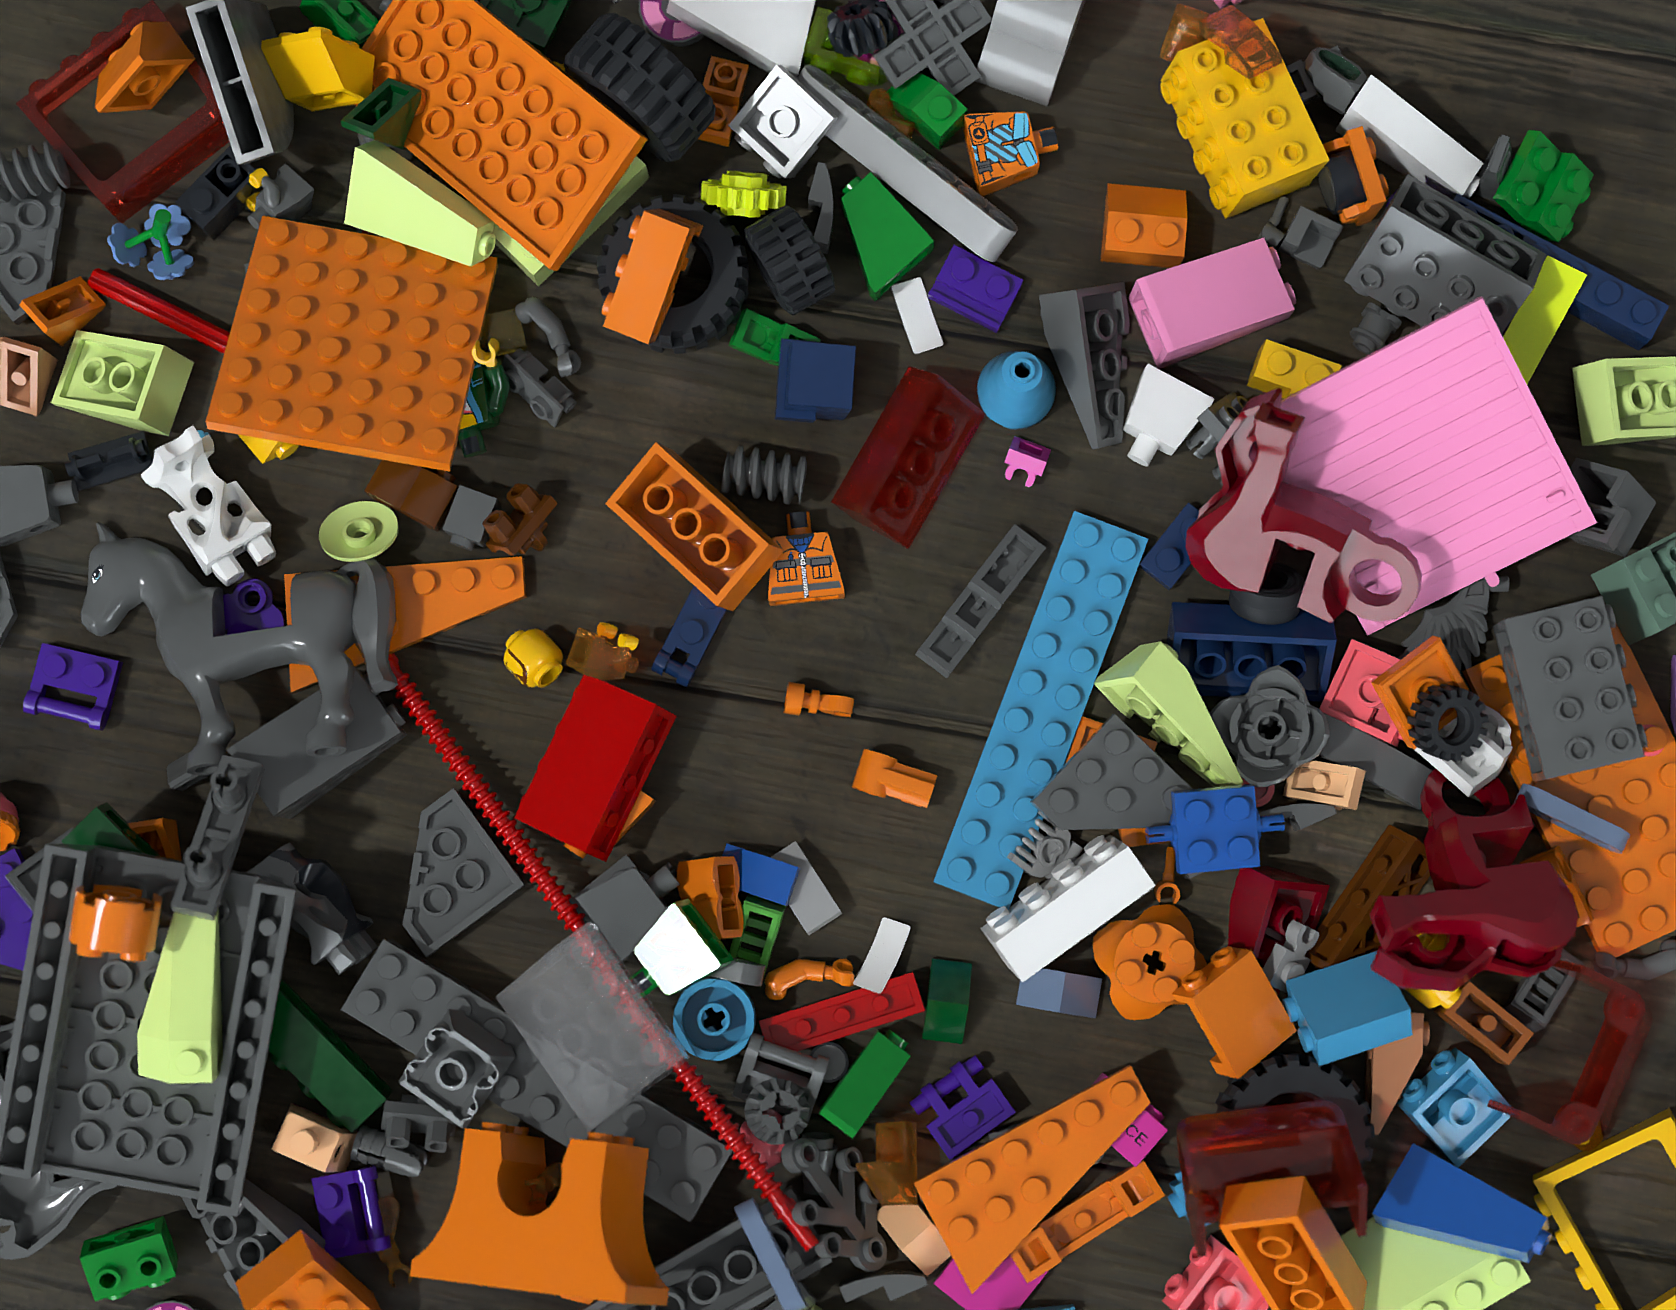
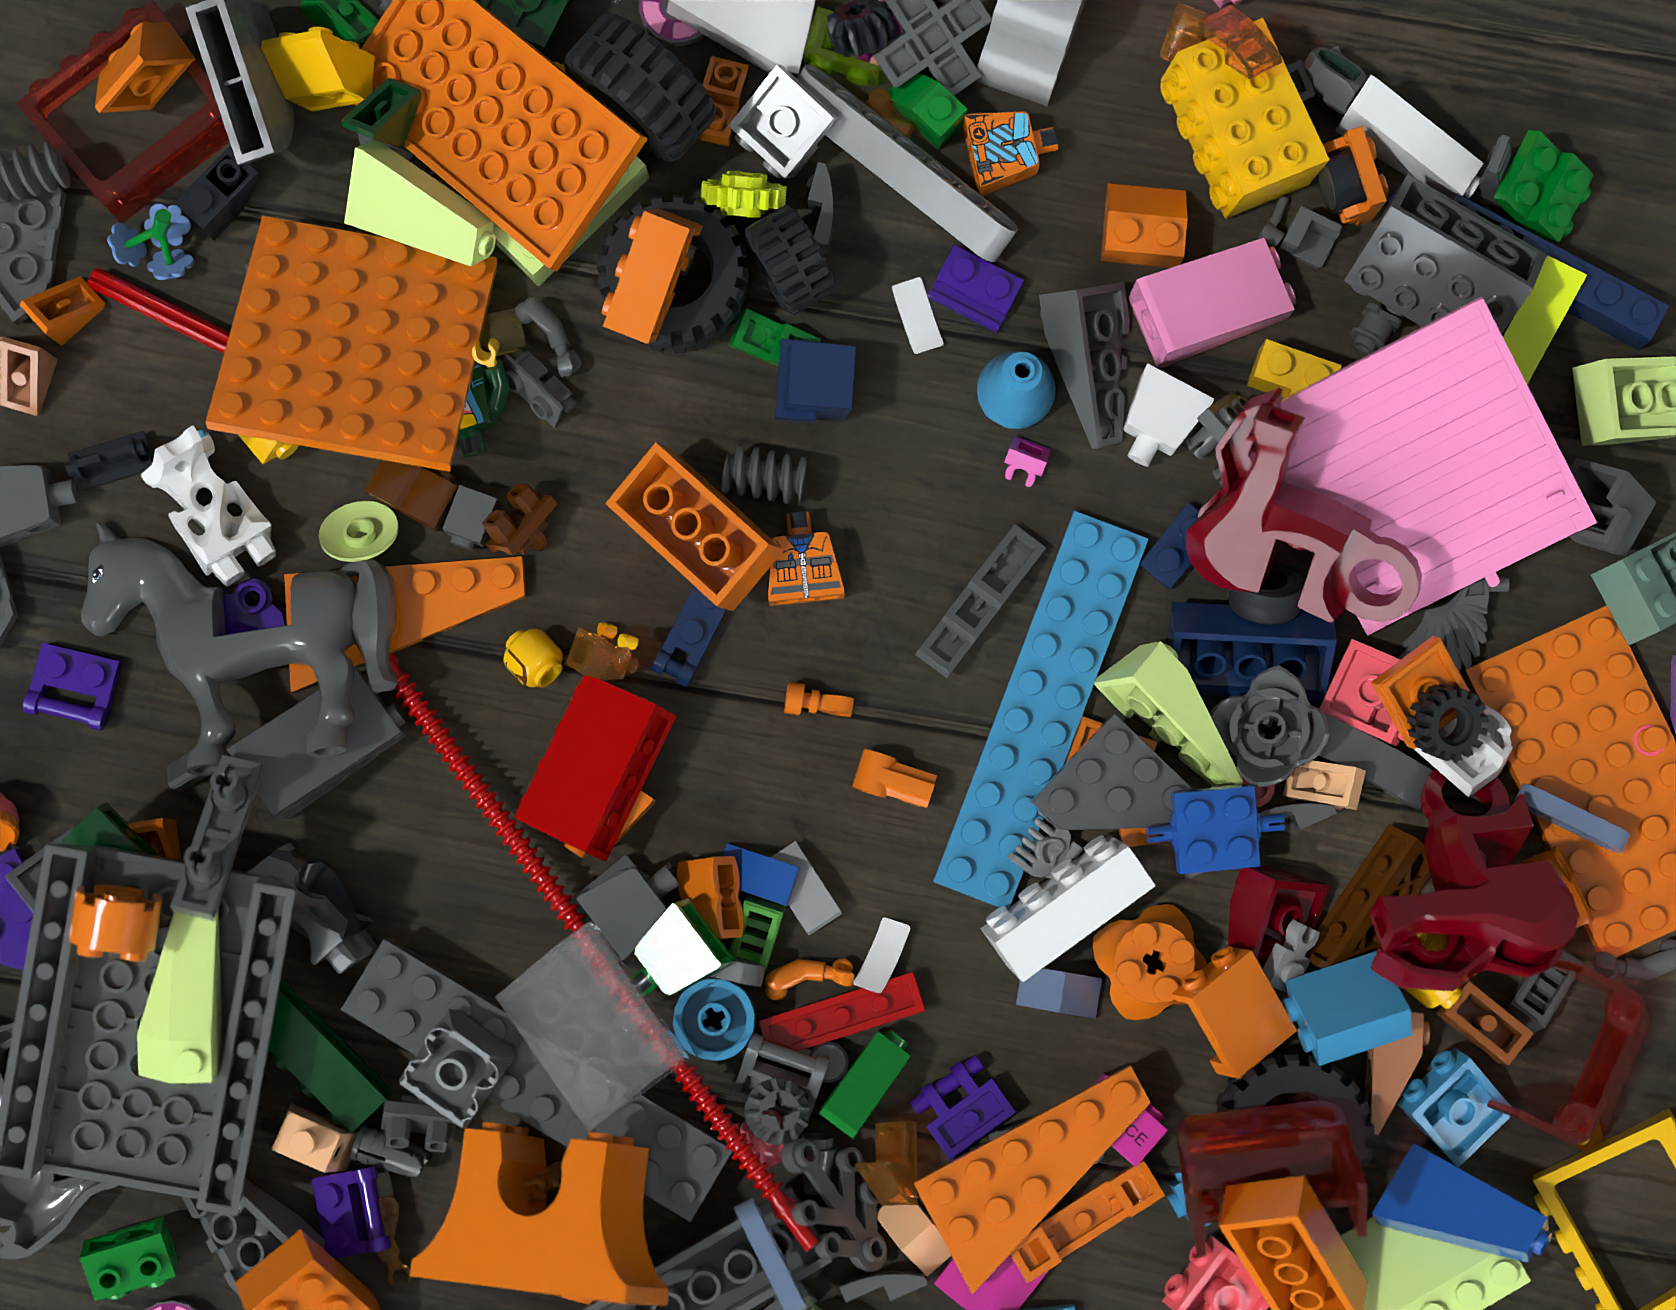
yellowish green slope [51,330,194,436] -> none
dark grey piece [246,163,314,229] -> none
dark grey plate [403,788,526,957] -> none
clear red slope [831,366,986,549] -> none
green slope [841,172,934,302] -> none
dark green slope [922,959,972,1044] -> none
orange hand [1154,847,1180,904] -> none
dark grey brick [1493,596,1647,782] -> none

